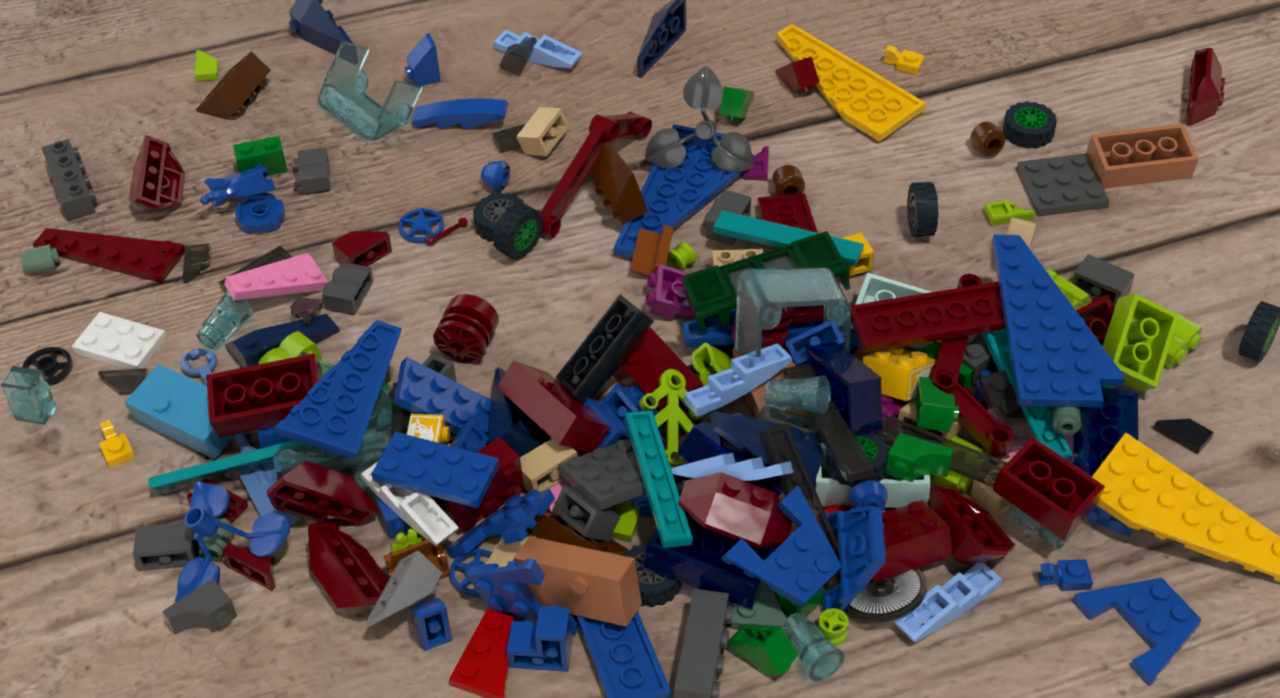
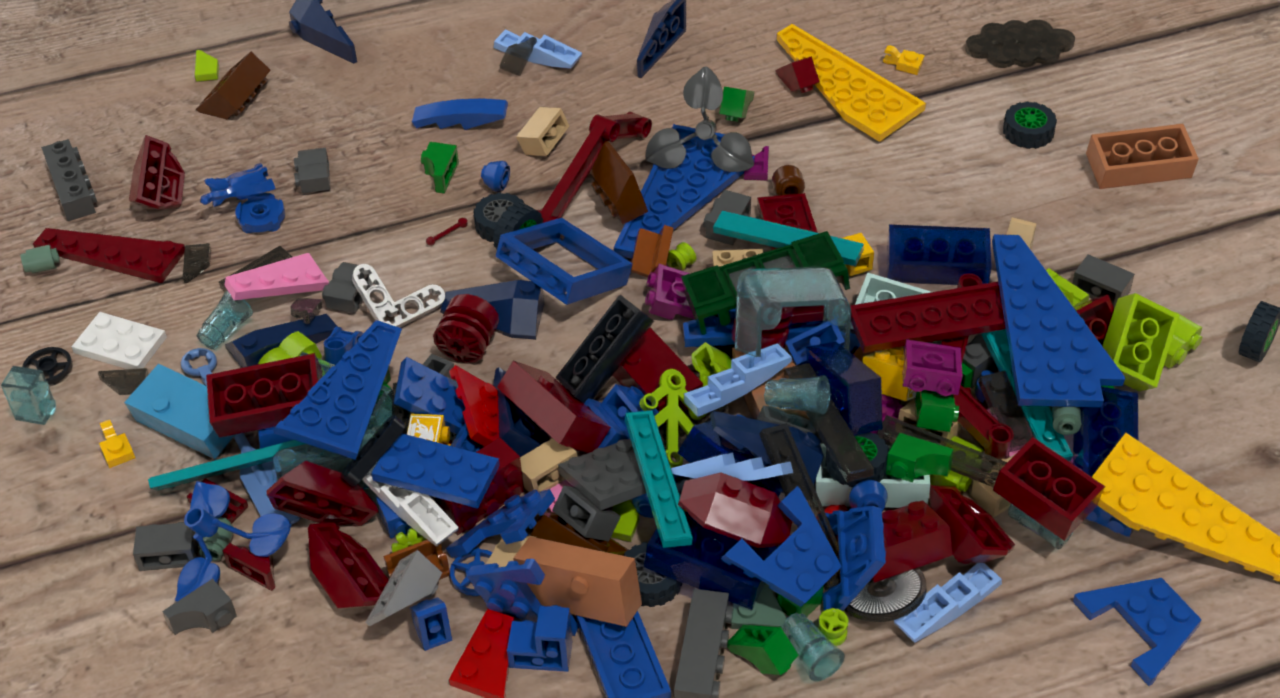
green brick [233,136,288,175] -> none
clear light blue windscreen [318,41,423,141] -> none
dark red slope [332,231,392,267] -> none
blue wheel [399,207,444,243] -> none
blue slope [405,33,441,88] -> none
clear smoke tile [492,124,526,153] -> none
black wheel [907,182,939,237] -> none
reddish brown head [970,122,1006,156] -> none
lime tile [983,200,1035,226] -> none
dark grey plate [1017,153,1110,217] -> none
blue plate [1038,559,1093,591] -> none
black tile [1154,418,1214,454] -> none
dark red wedge [1186,48,1225,126] -> none
none -> blue piece [324,327,363,369]
none -> black beam [340,415,405,487]
none -> white beam [352,264,445,328]
none -> green arch [421,142,459,194]
none -> dark blue wedge [441,280,545,340]
none -> red wing [449,365,499,447]
none -> blue window [495,218,633,305]
none -> clear blue brick [887,224,992,285]
none -> magenta plate [902,339,963,396]
none -> clear smoke plate [965,20,1075,68]

